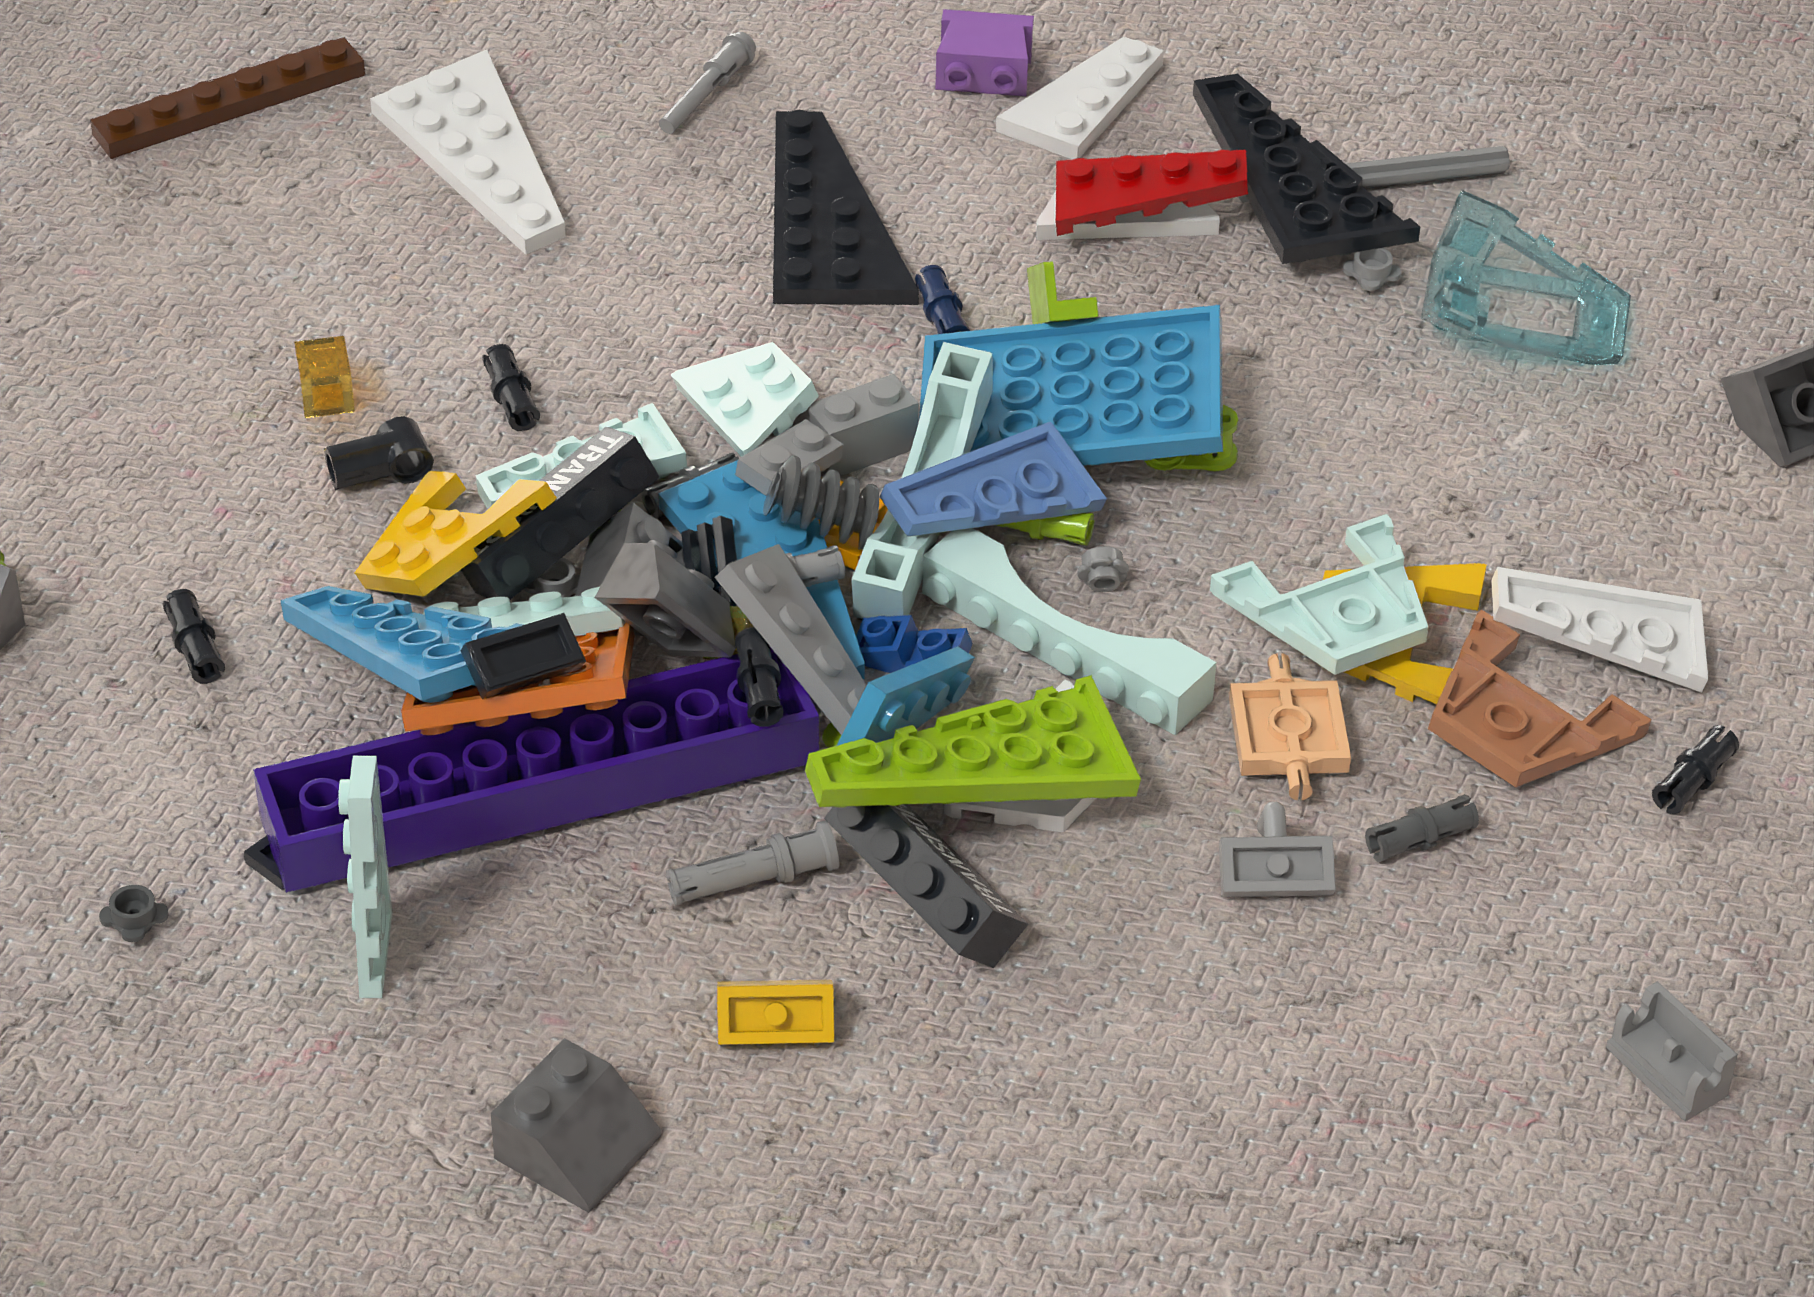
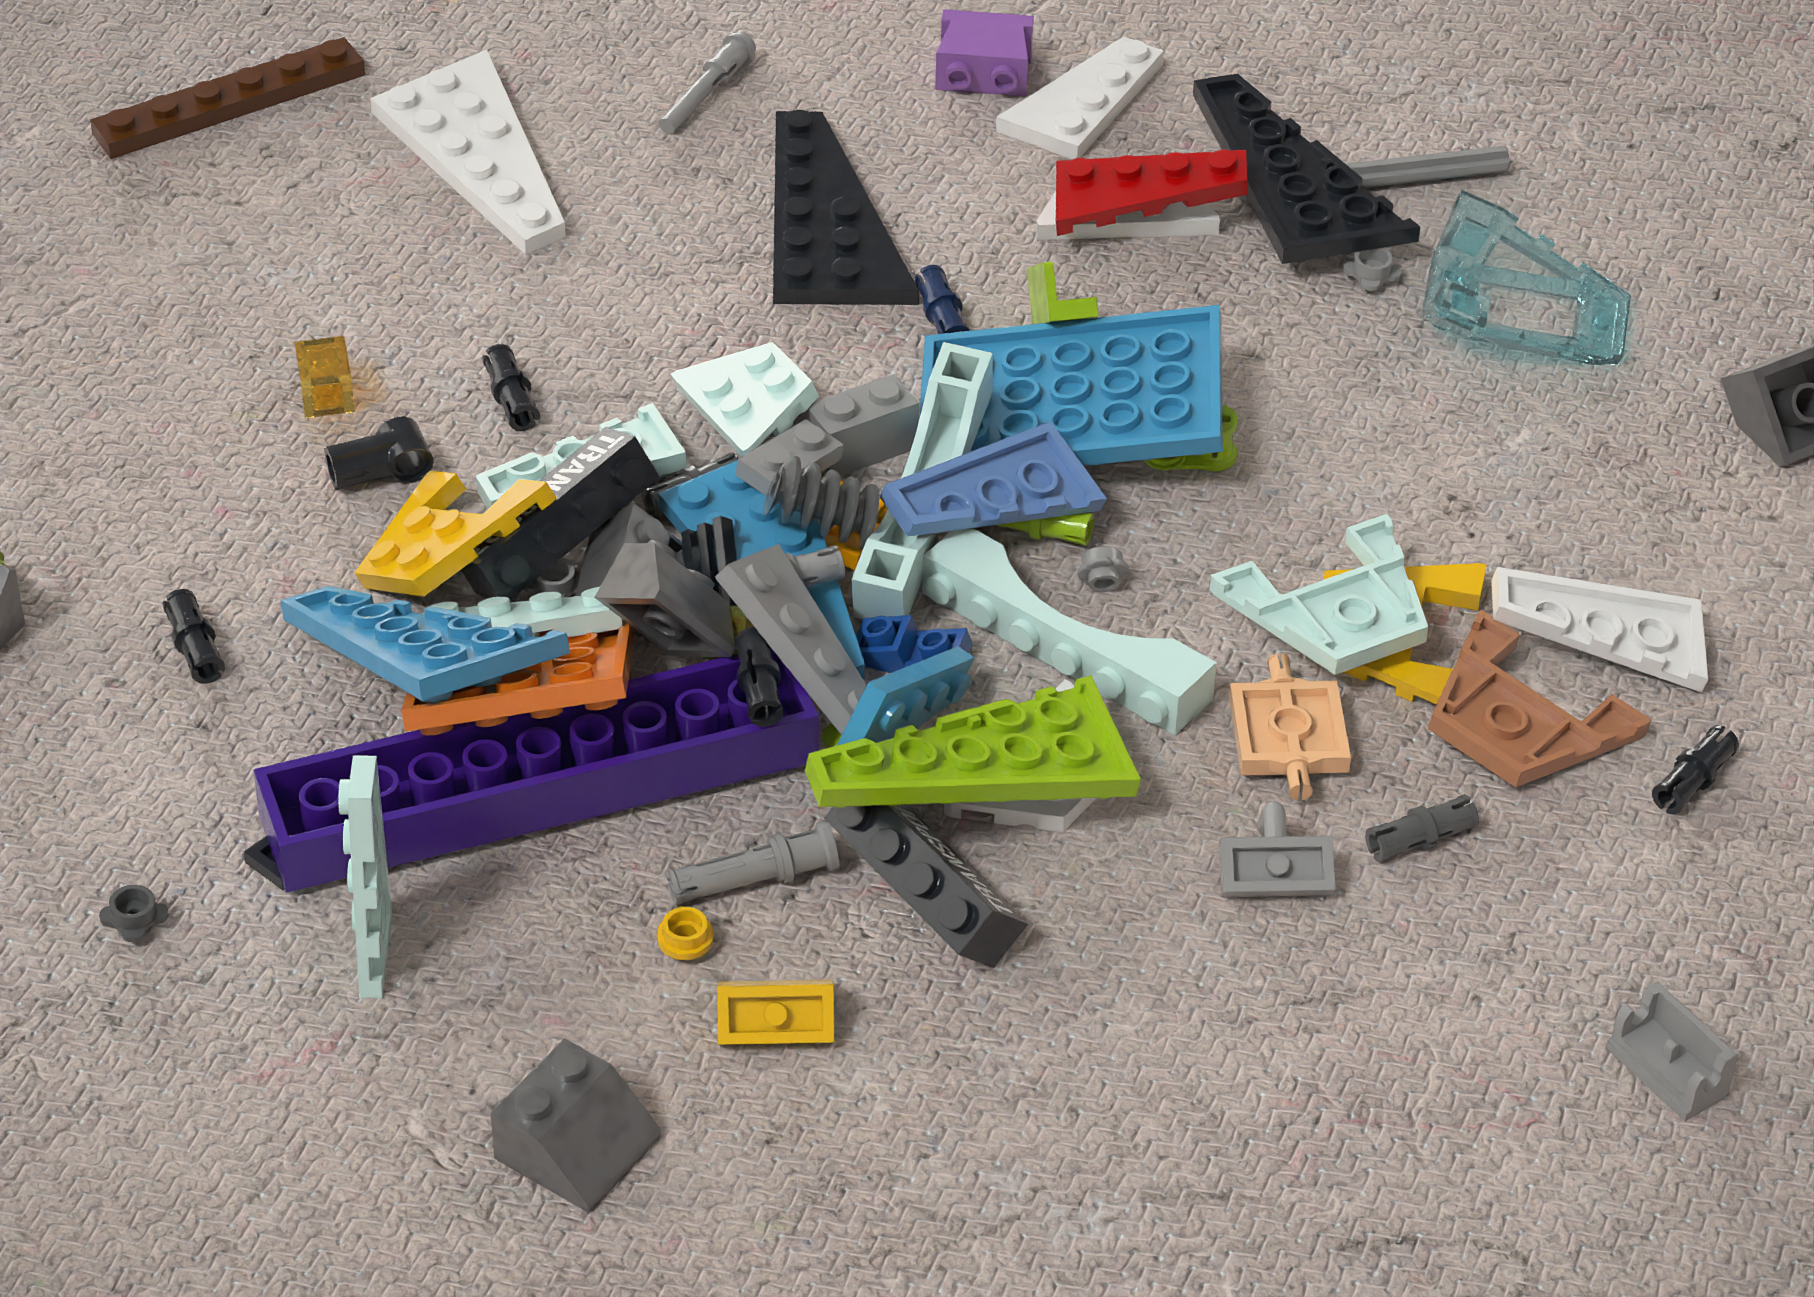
black tile [460,613,586,700] -> none
none -> yellow plate [657,907,714,960]

